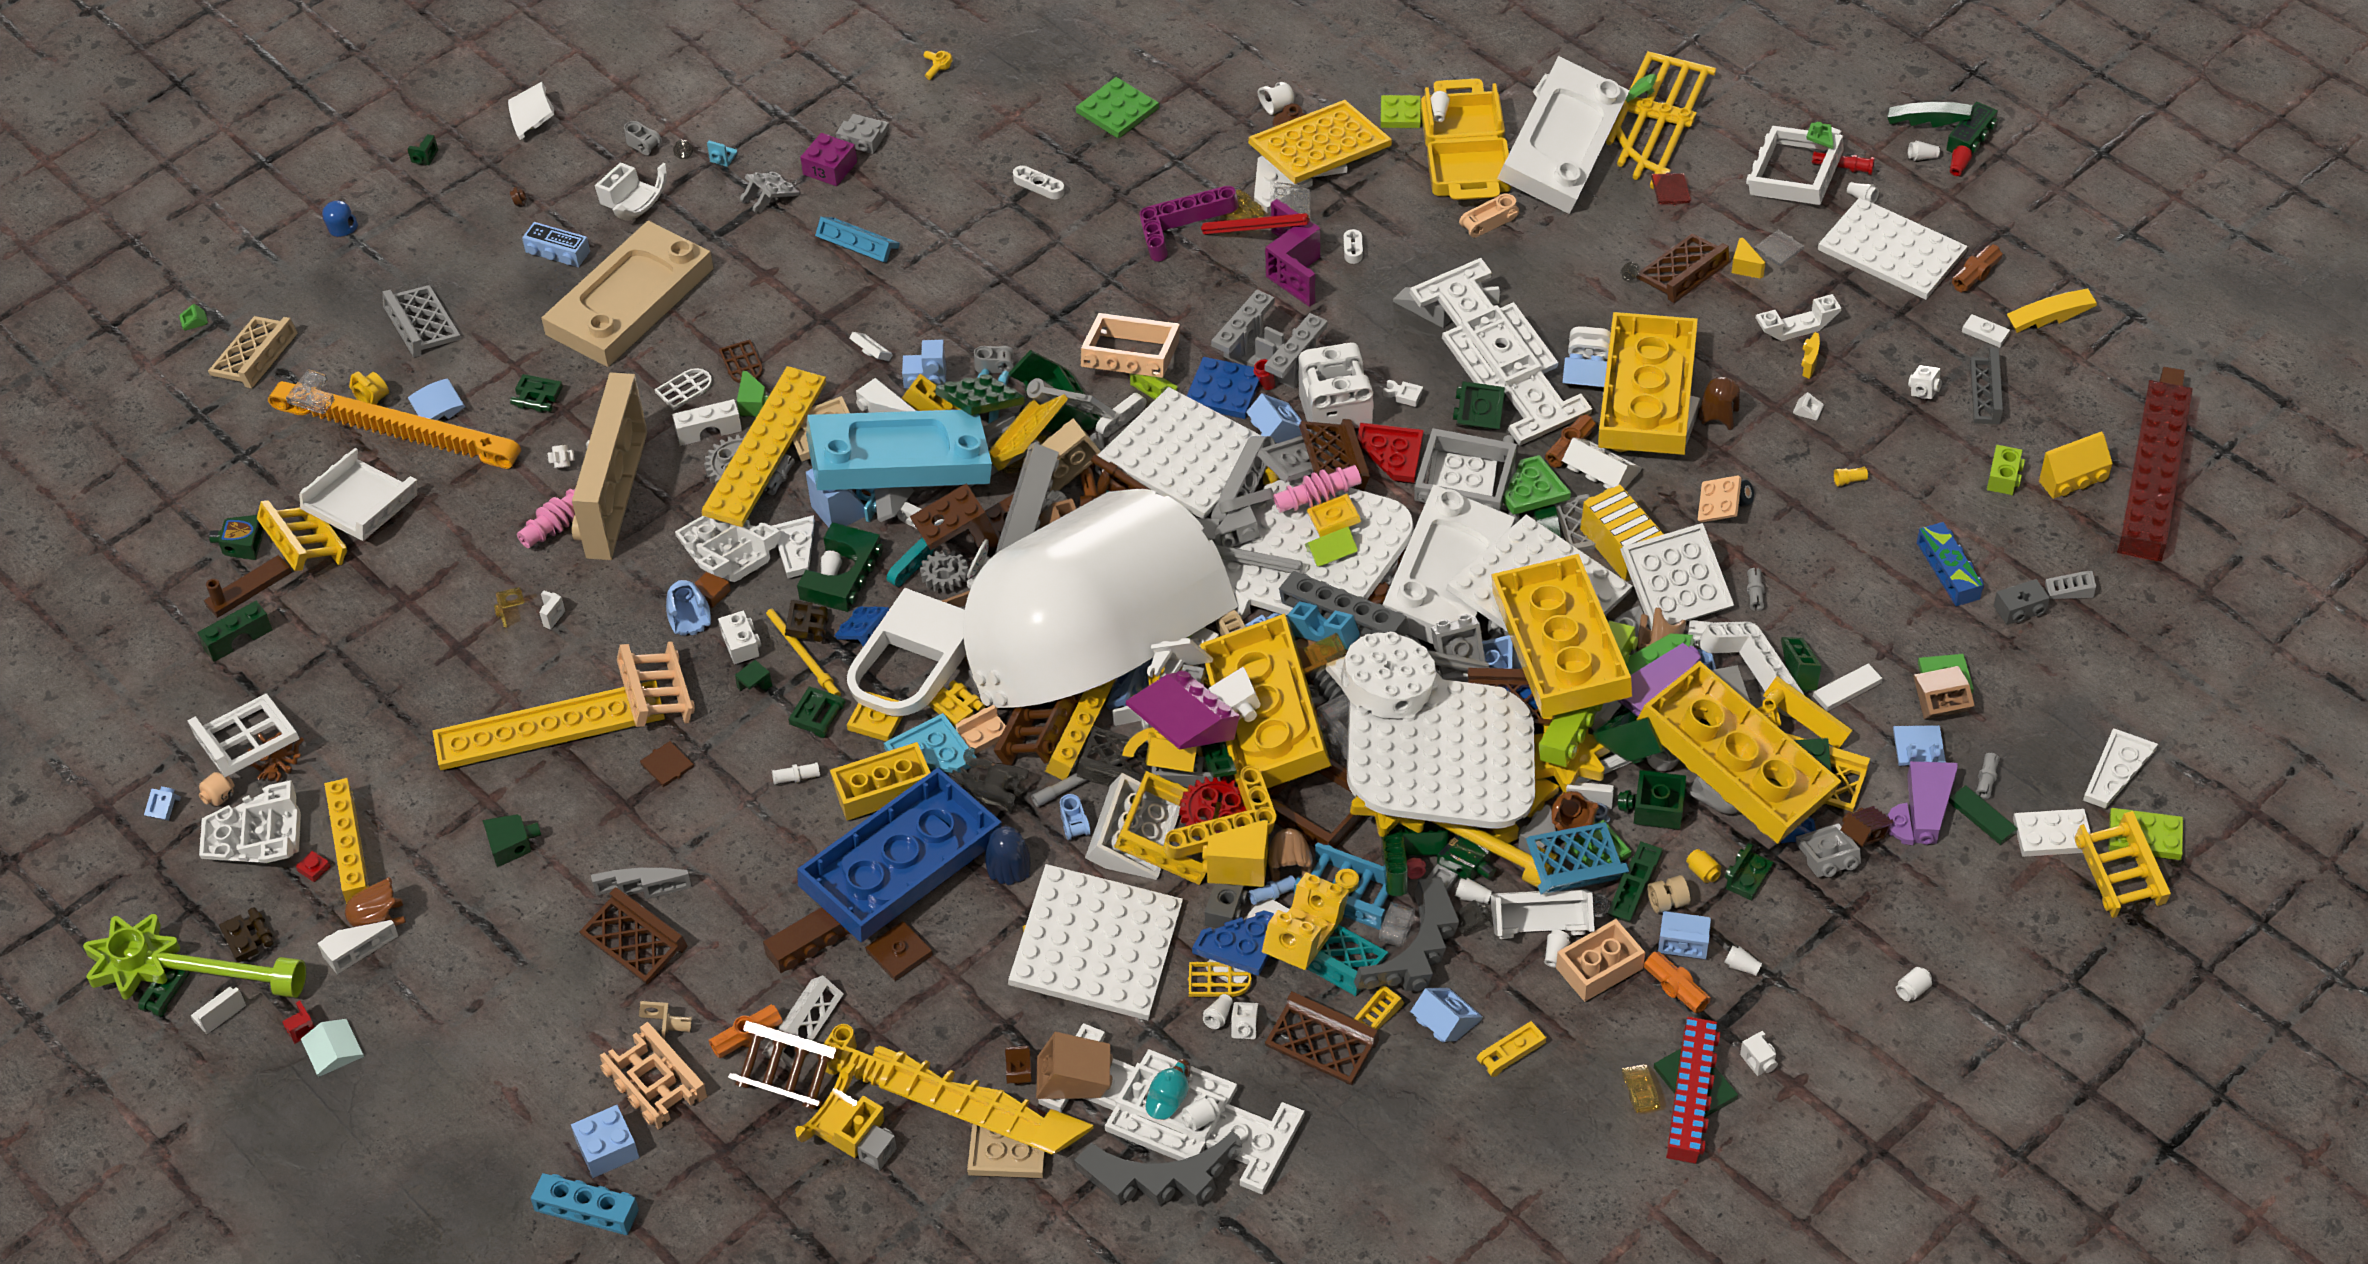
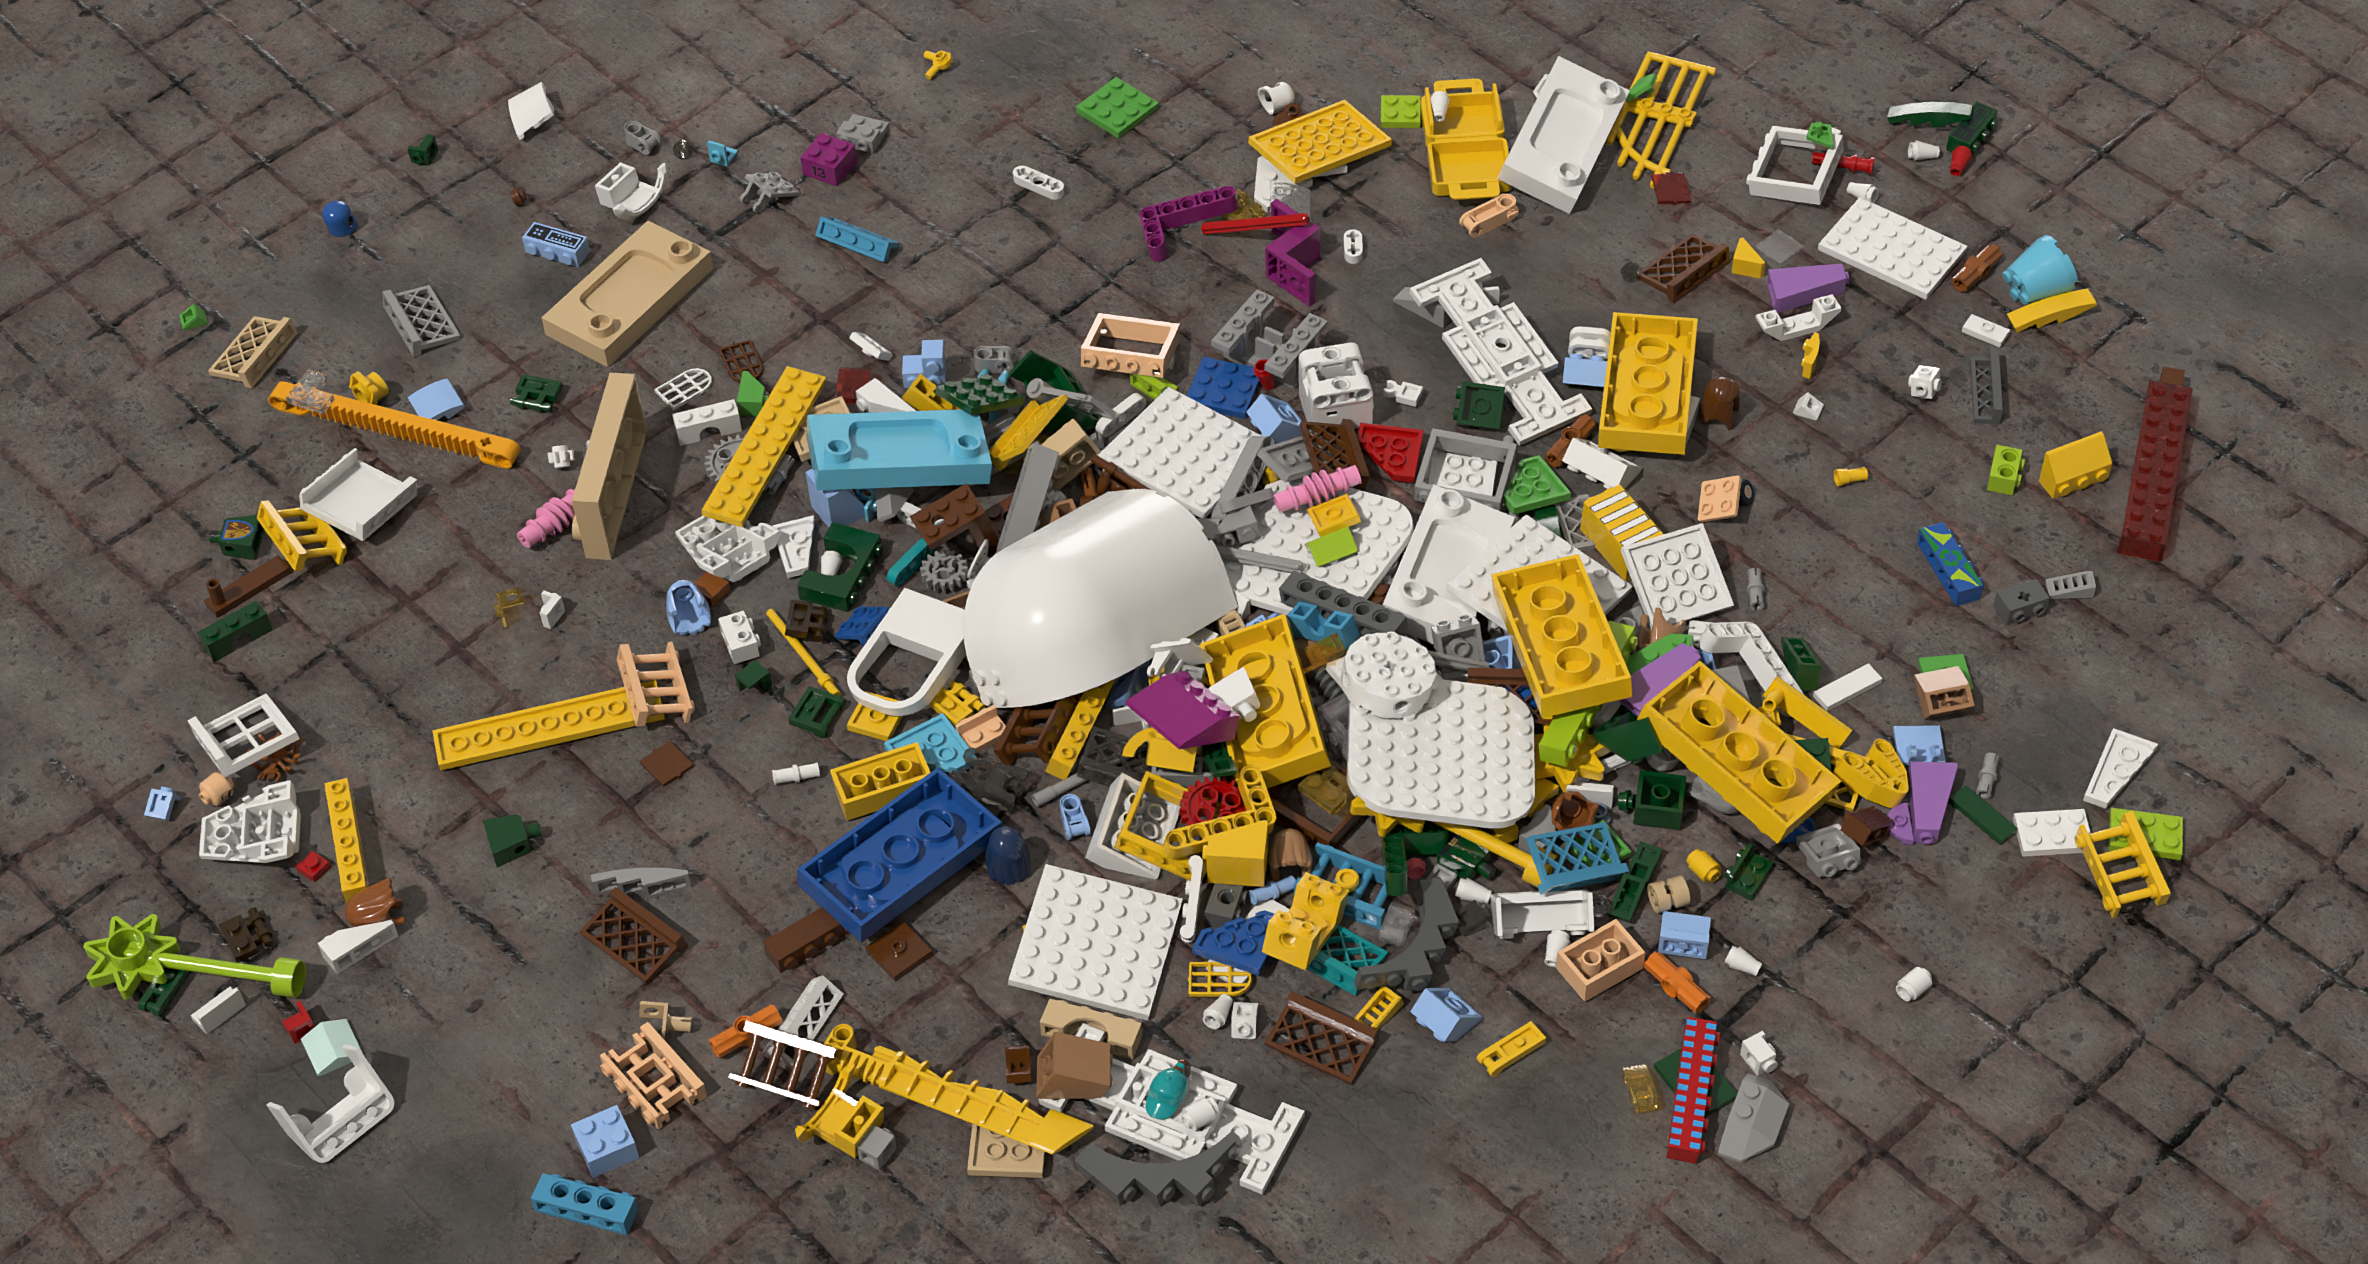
none -> white windscreen [266,1044,394,1163]
none -> clear red slope [837,367,870,404]
none -> tan arch [1040,999,1142,1060]
none -> white plate [1180,855,1203,944]
none -> clear yellow plate [1298,764,1352,815]
none -> light grey wedge [1717,1073,1789,1163]
none -> medium lavender slope [1767,264,1849,313]
none -> yellow connector [1833,739,1909,809]
none -> medium azure cone [2002,235,2078,305]

